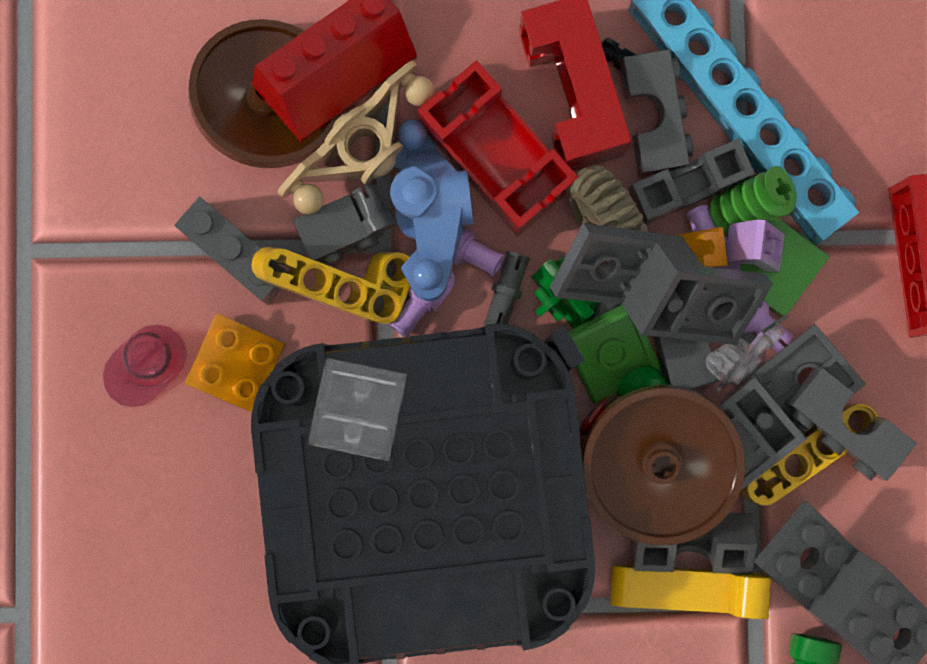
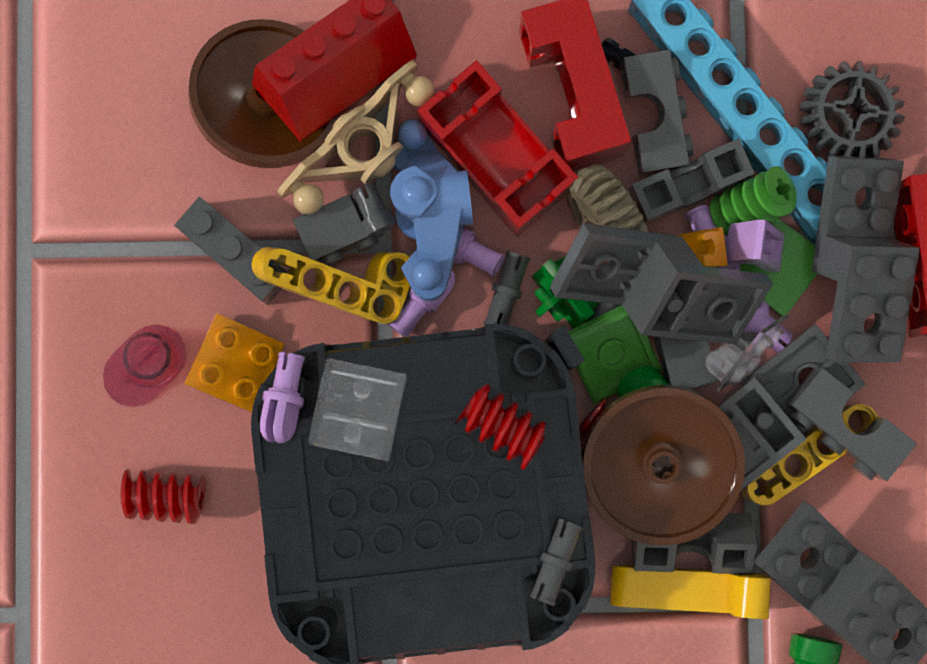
none -> red piece [120,469,206,524]
none -> lavender arm [260,352,305,444]
none -> red piece [455,384,546,470]
none -> dark grey pin [529,518,583,606]
none -> dark grey gear [799,61,905,159]
none -> dark grey bracket [811,156,920,363]

